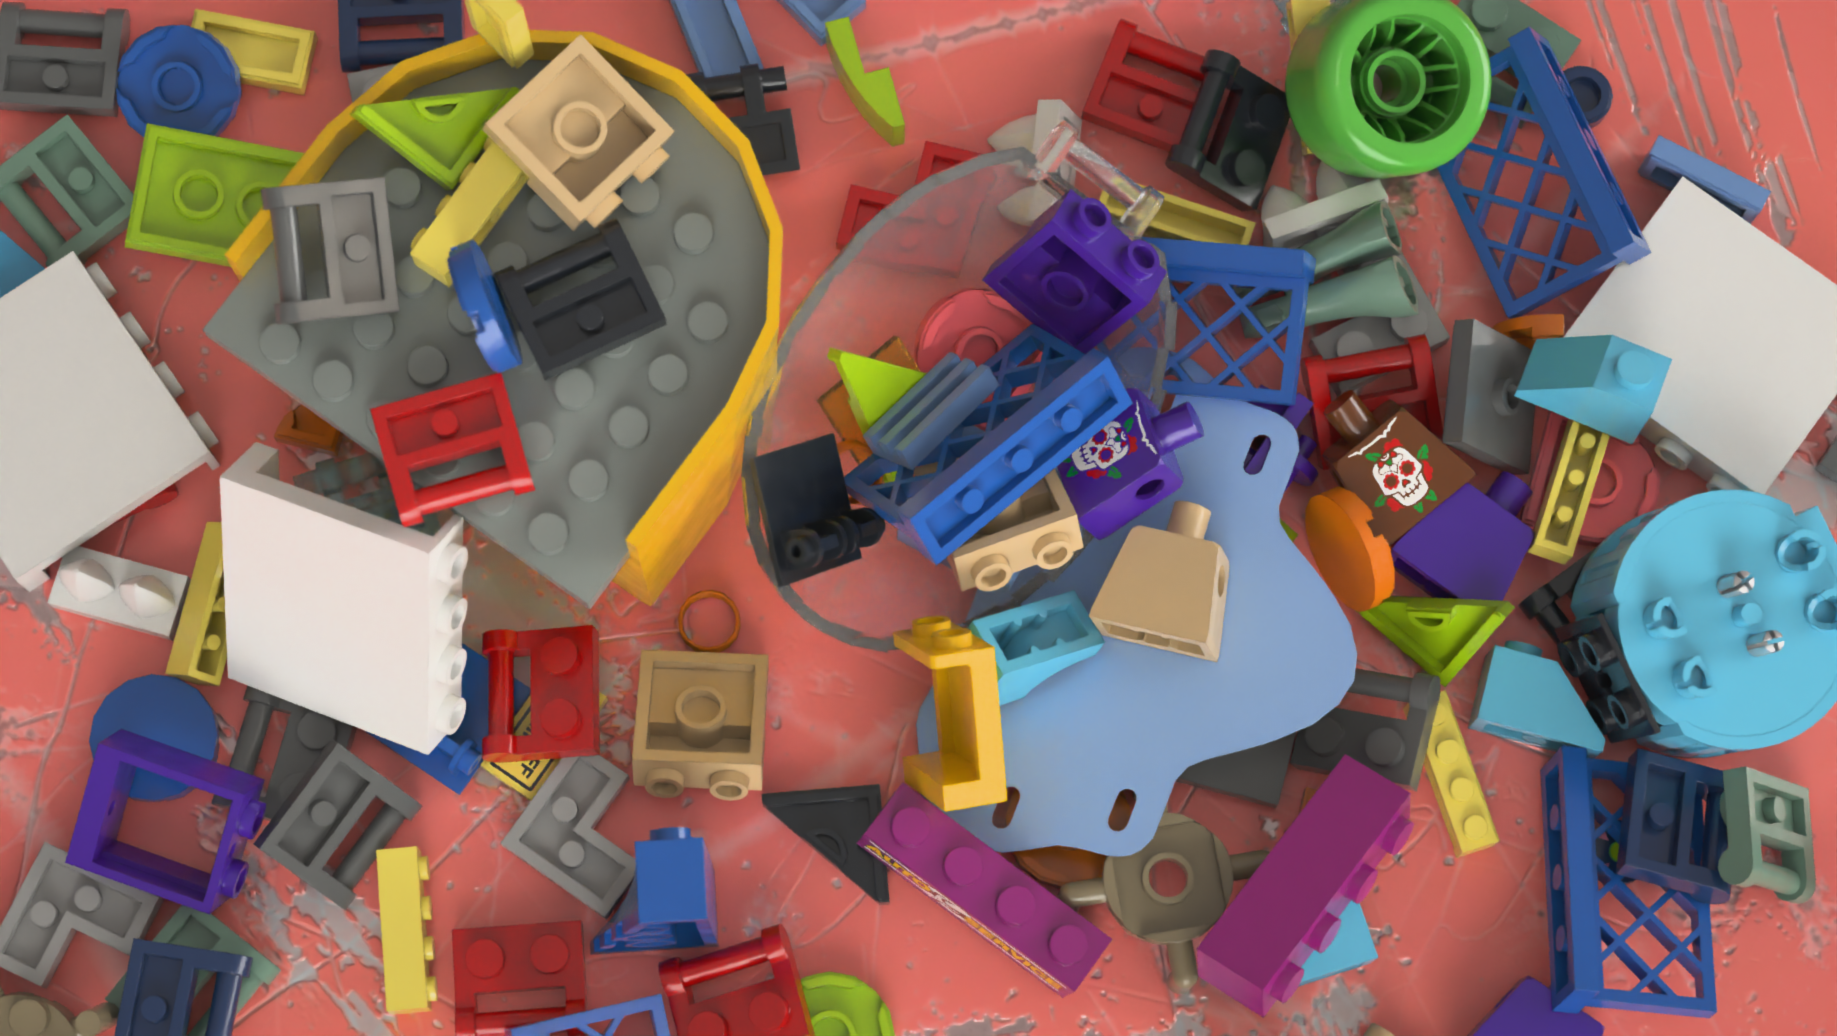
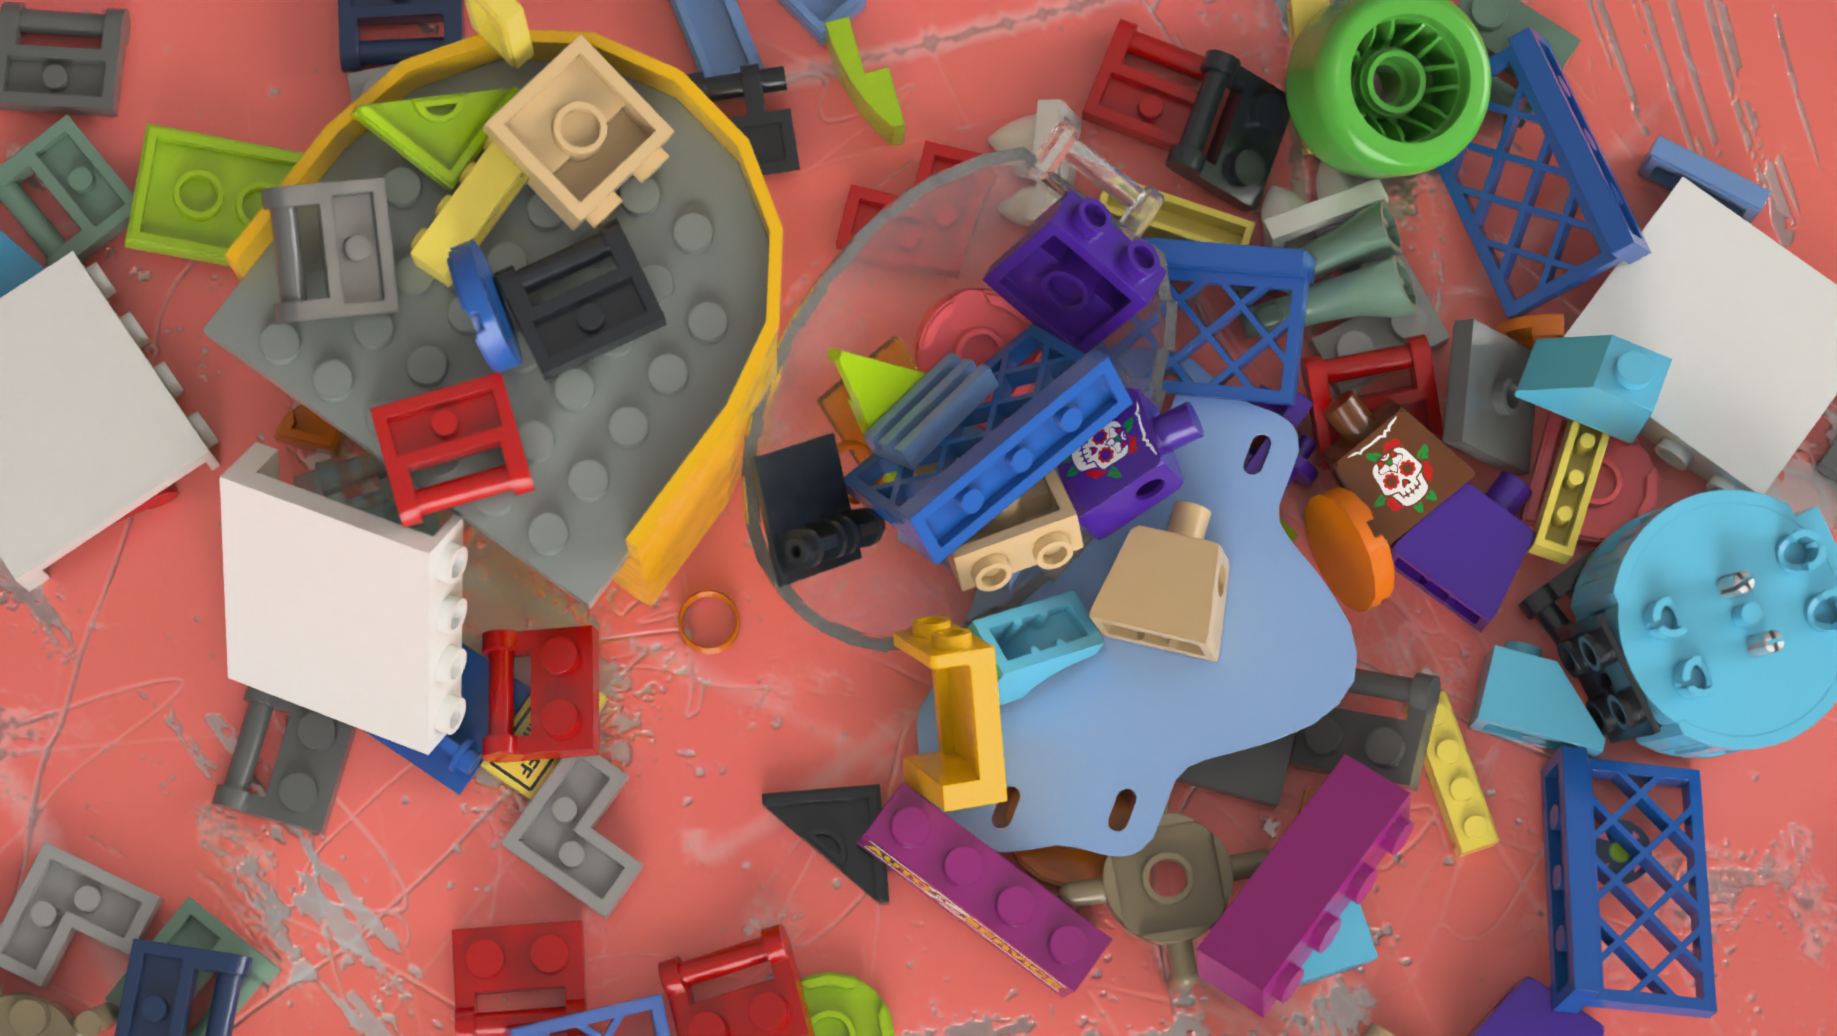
white tile [47,546,191,641] -> none
dark purple window [65,729,266,915] -> none
blue tile [89,674,220,802] -> none
blue tile [116,25,242,137] -> none
light yellow piece [165,522,227,686] -> none
light yellow tile [191,9,318,95] -> none
dark grey plate [254,739,422,911] -> none
light yellow piece [376,846,438,1015] -> none
blue wedge [590,827,719,955] -> none
tan plate [632,650,769,801] -> none
lime tile [1356,596,1515,687] -> none
dark blue tile [1563,66,1613,129] -> none
dark blue plate [1616,748,1732,904] -> none
sand green plate [1718,767,1816,904] -> none

